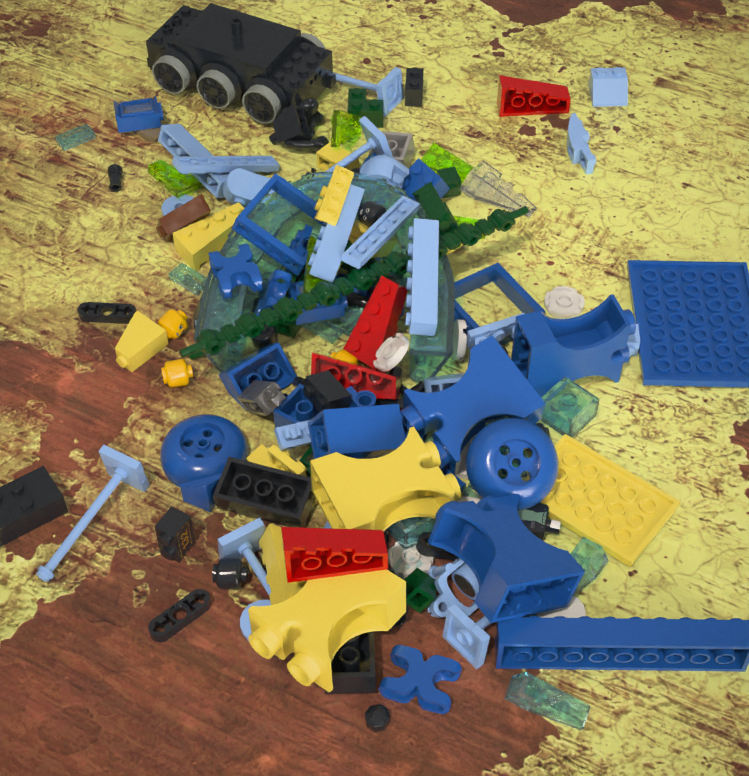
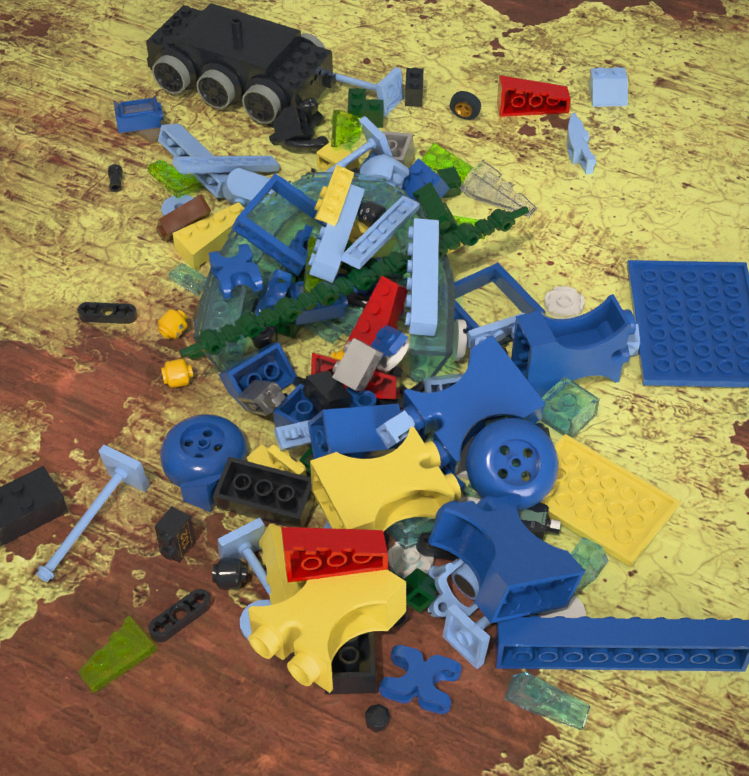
clear light blue tile [55,124,96,151] -> none
light yellow slope [115,311,169,372] -> none
none -> clear neon green wing [78,615,157,693]
none -> light grey brick [332,338,384,391]
none -> blue wing [370,325,408,359]
none -> light blue brick [376,411,415,449]
none -> black wheel [450,91,482,120]

